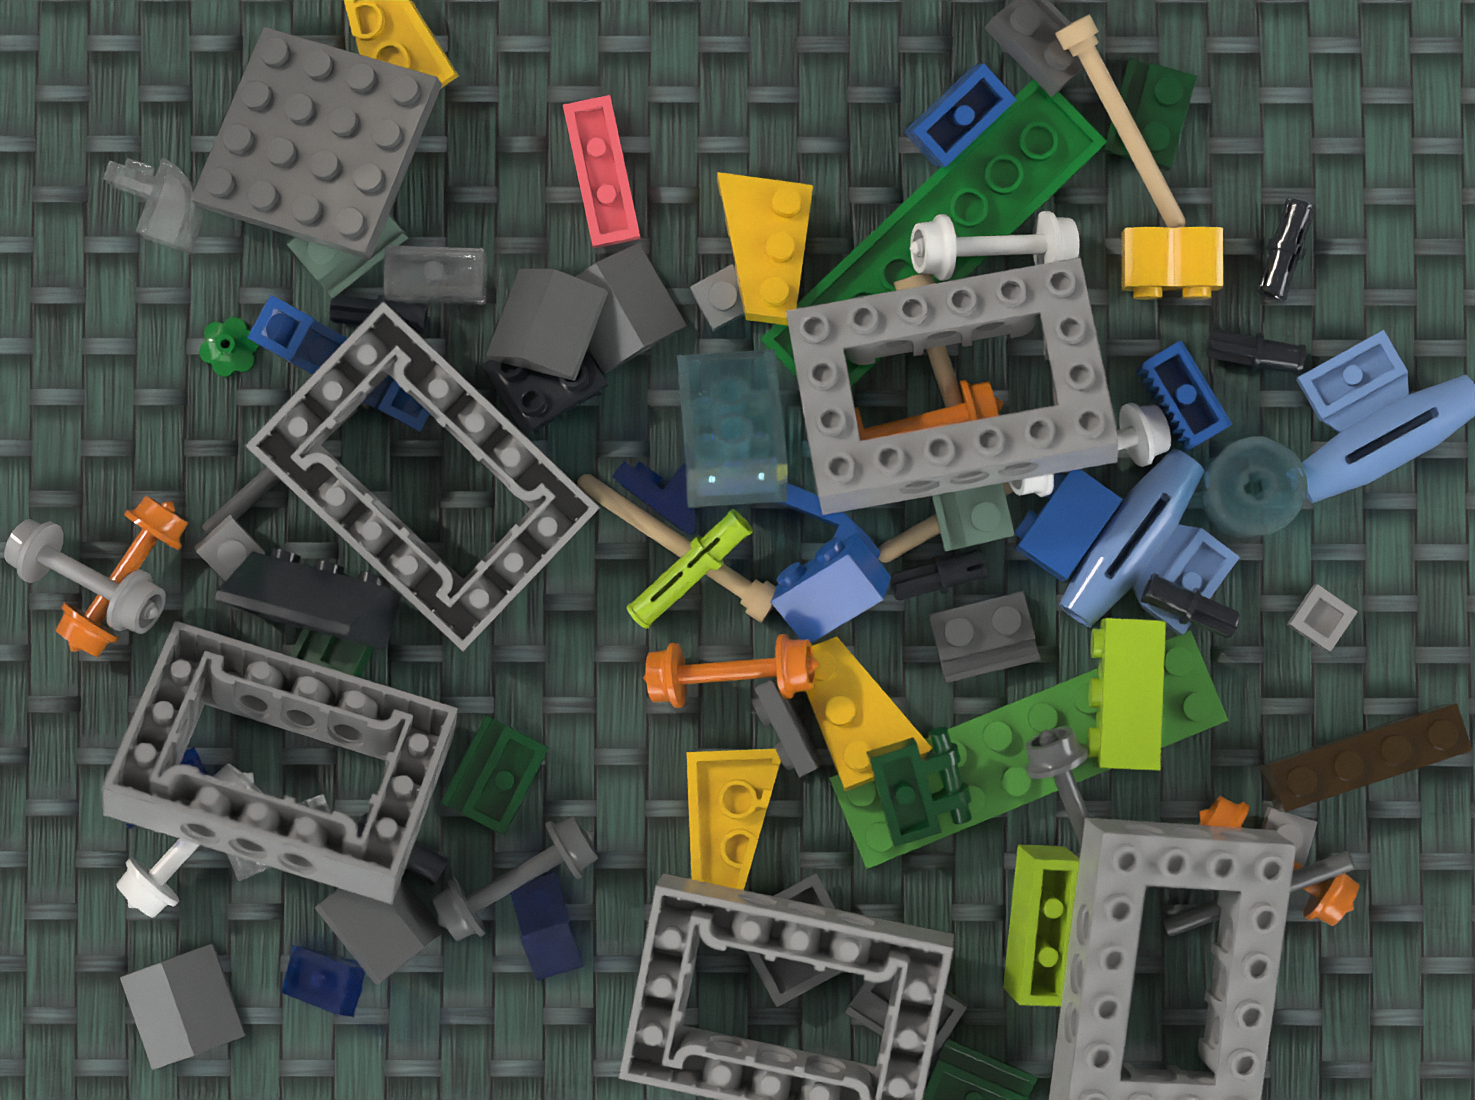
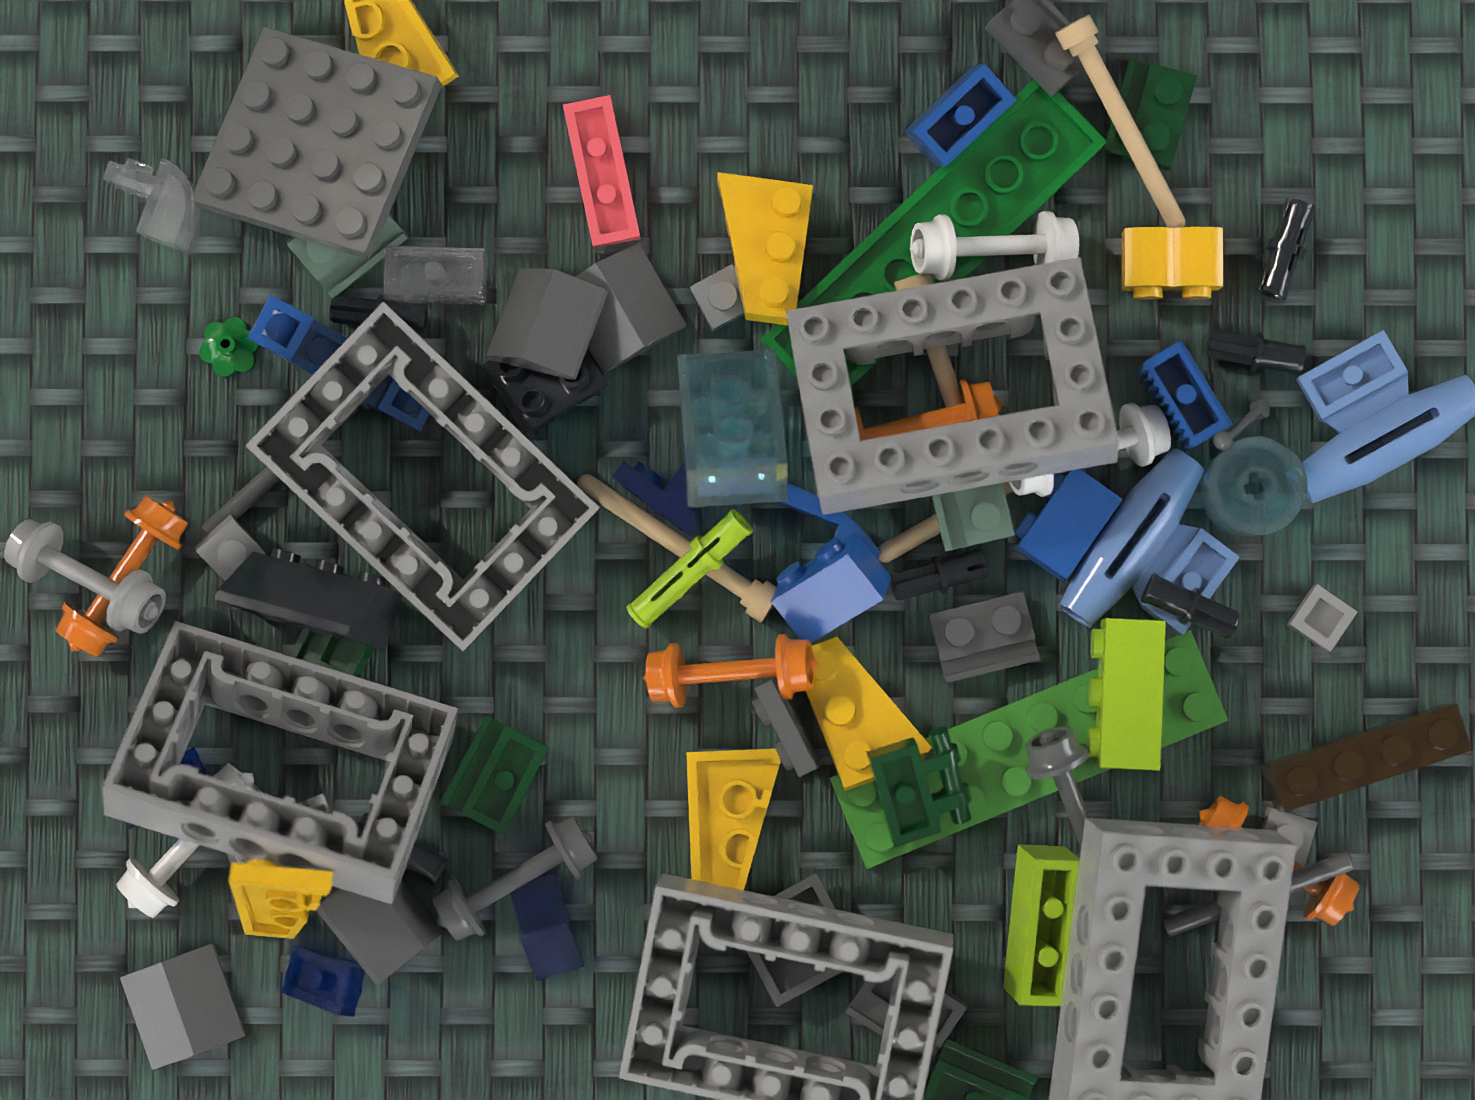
none -> yellow wing [229,859,333,939]
none -> dark grey hinge [1213,399,1270,450]

